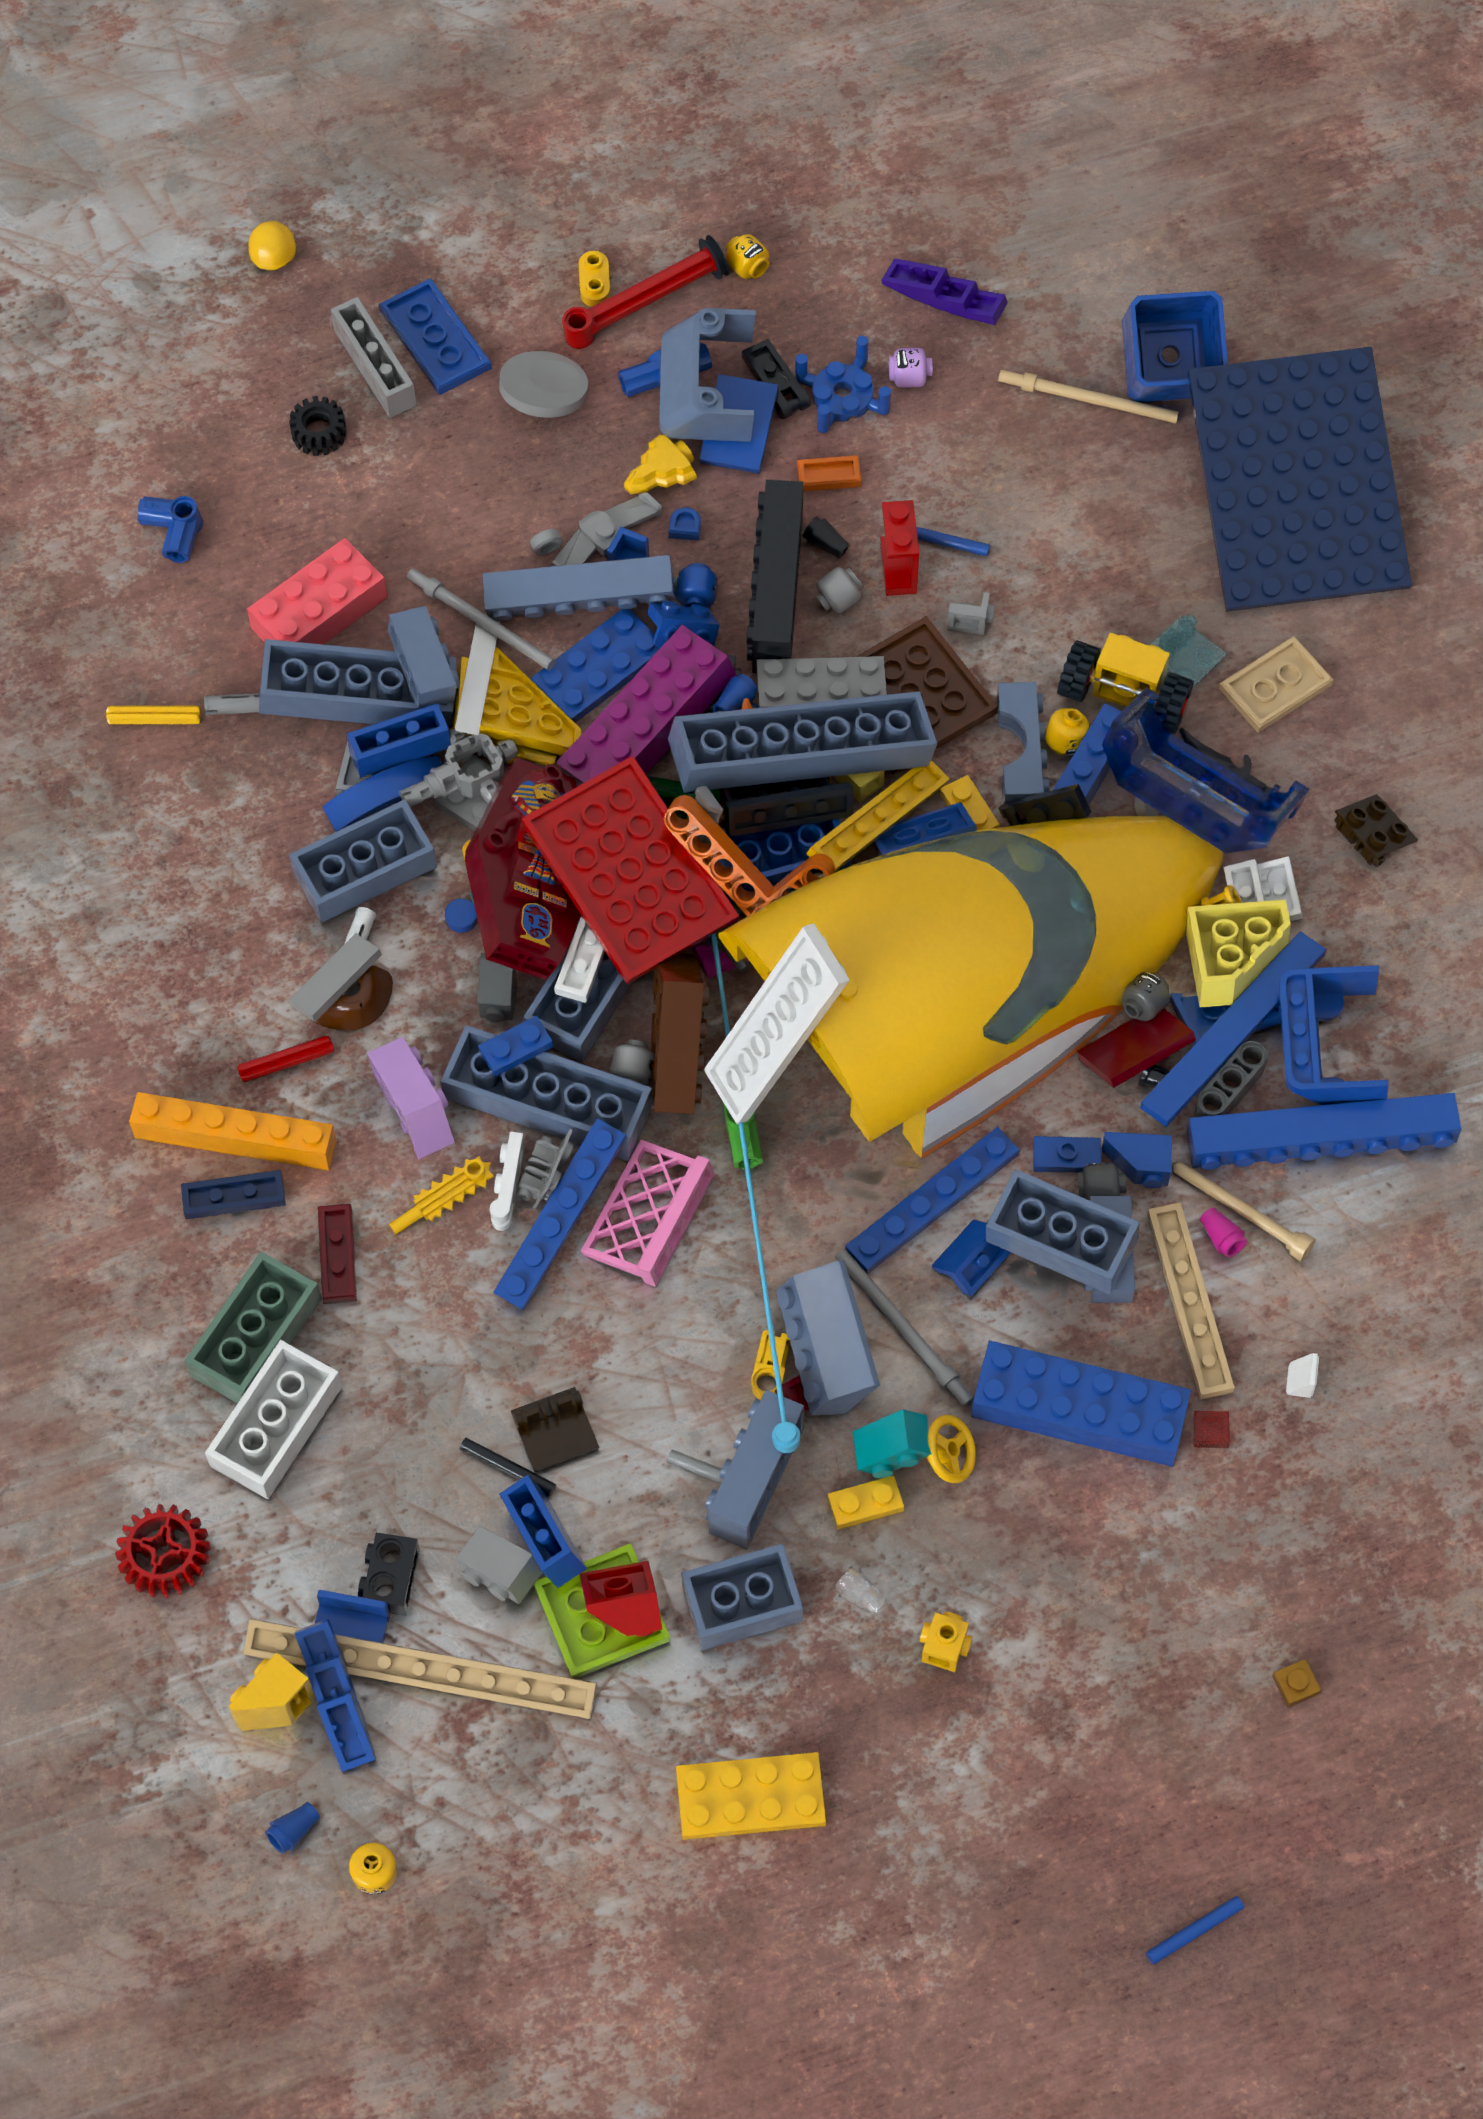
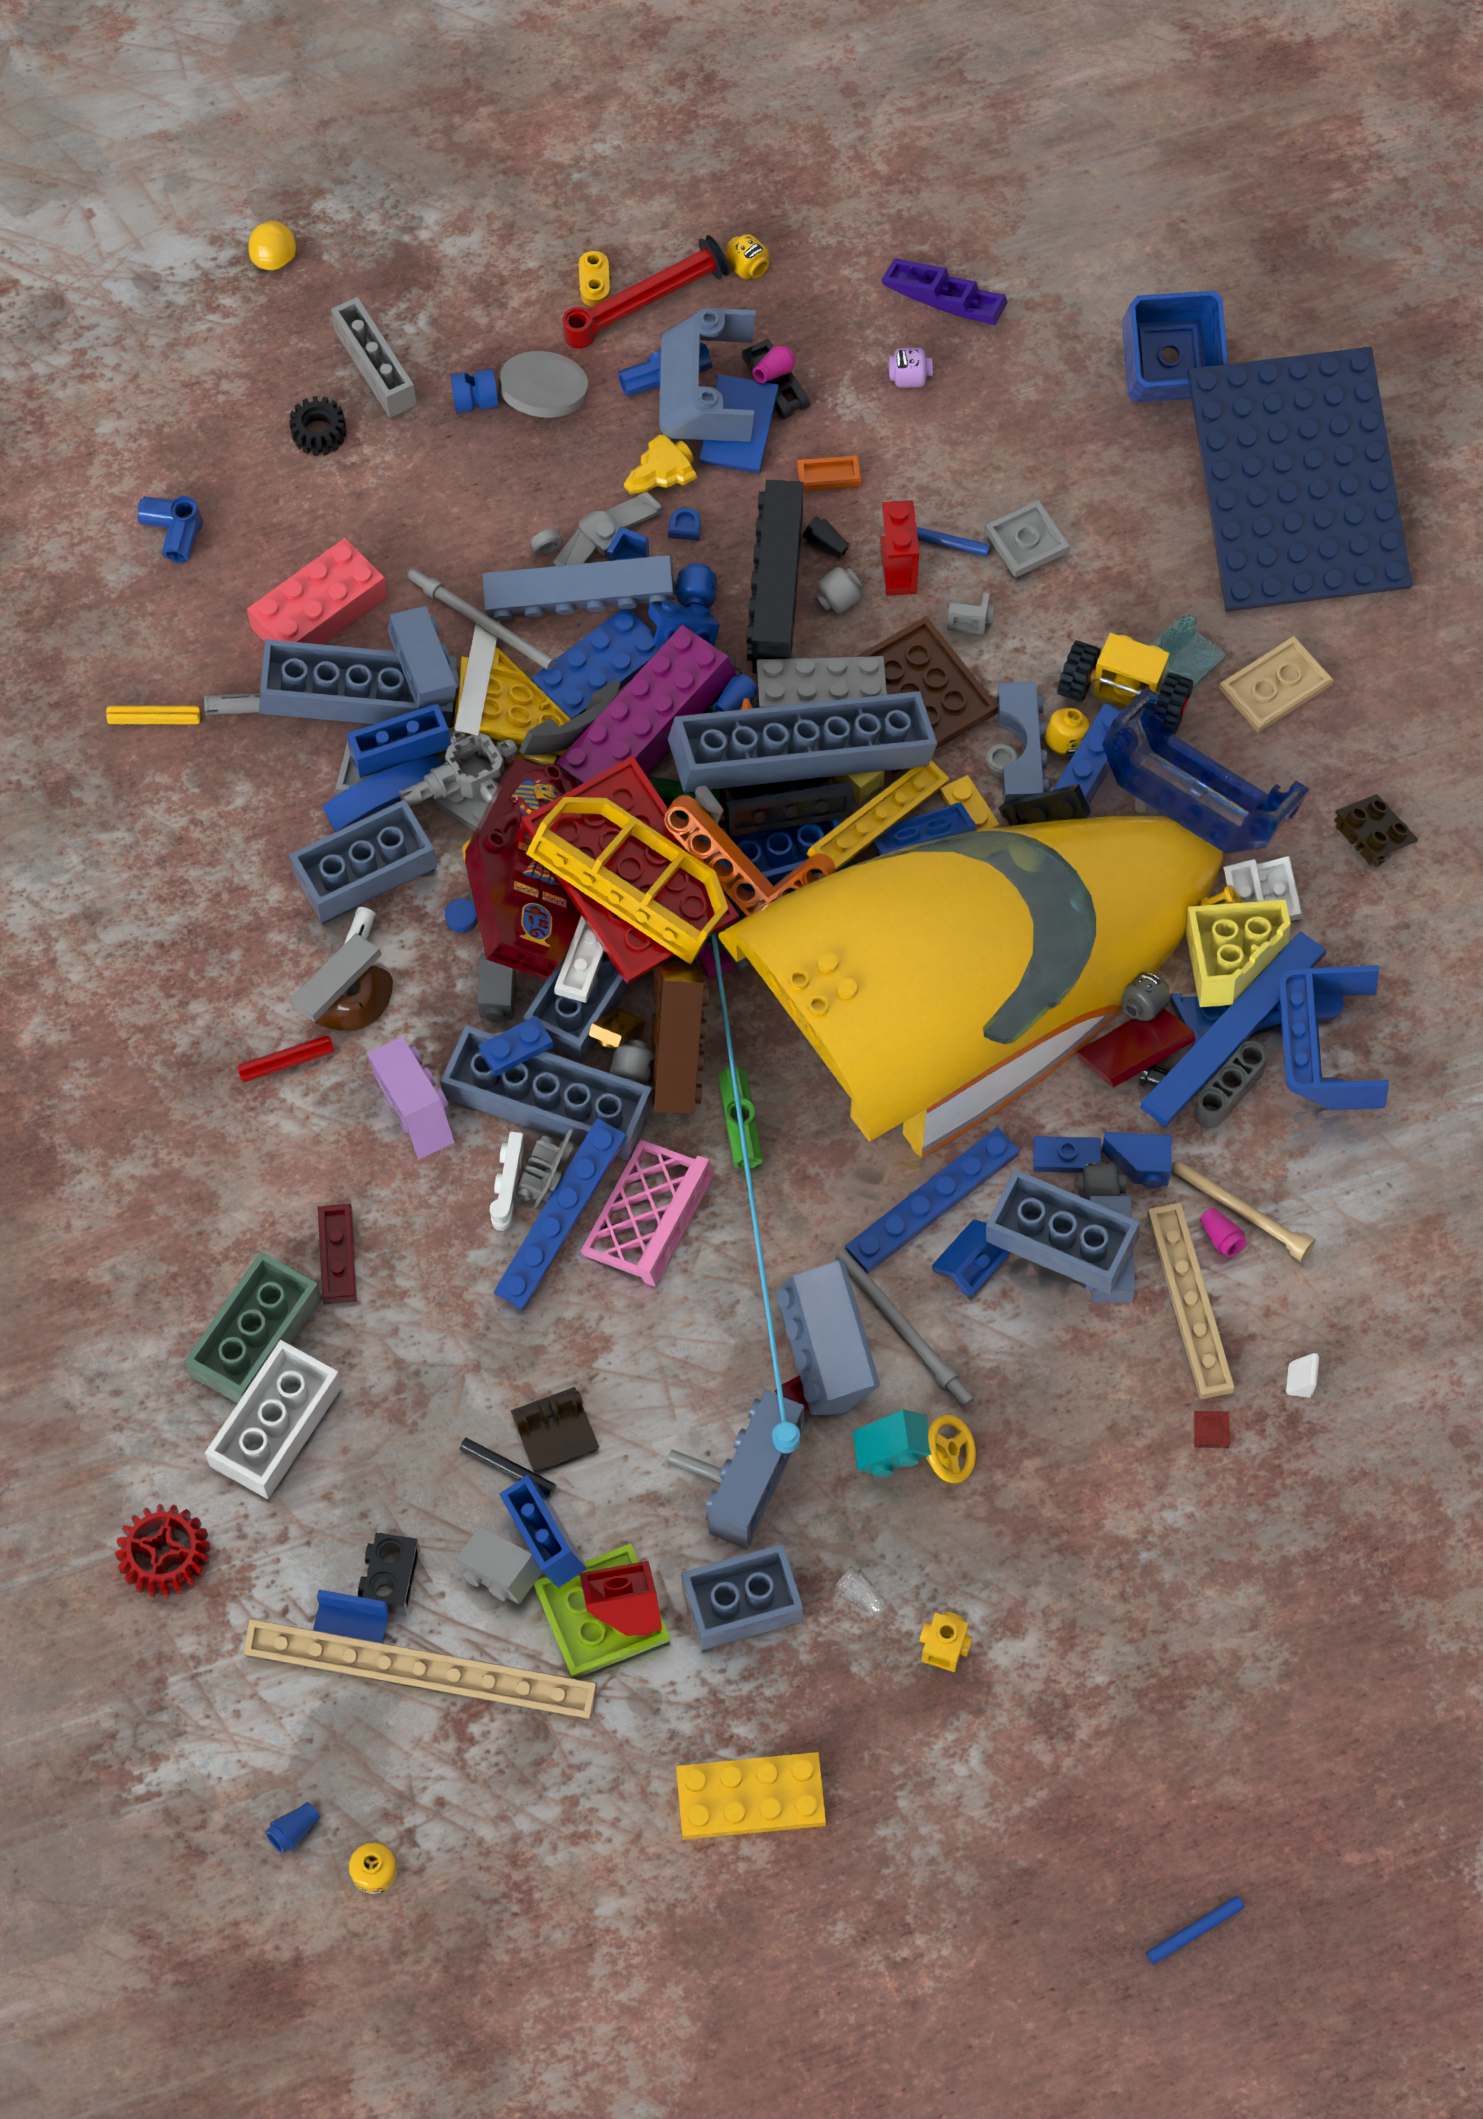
light orange brick [129,1092,337,1171] -> none
dark blue plate [181,1170,286,1220] -> none
yellow slope [228,1652,316,1731] -> none
blue slope [294,1619,376,1772] -> none
blue tile [379,278,492,395] -> none
yellow piece [388,1156,494,1235] -> none
white plate [704,923,850,1125] -> none
yellow piece [751,1330,791,1400] -> none
blue plate [795,336,891,433] -> none
yellow plate [827,1475,904,1530] -> none
blue brick [971,1340,1191,1467] -> none
tan bar [998,370,1179,423] -> none
black piece [1179,727,1274,799] -> none
blue brick [1186,1093,1462,1170] -> none
pearl gold plate [1272,1659,1321,1708] -> none
none -> blue wheel [450,368,498,414]
none -> dark grey slope [519,680,620,755]
none -> yellow plate [526,797,728,965]
none -> pearl gold plate [589,1008,646,1048]
none -> dark pink cone [752,346,795,384]
none -> light grey plate [984,500,1070,578]
none -> light grey tile [986,744,1018,777]

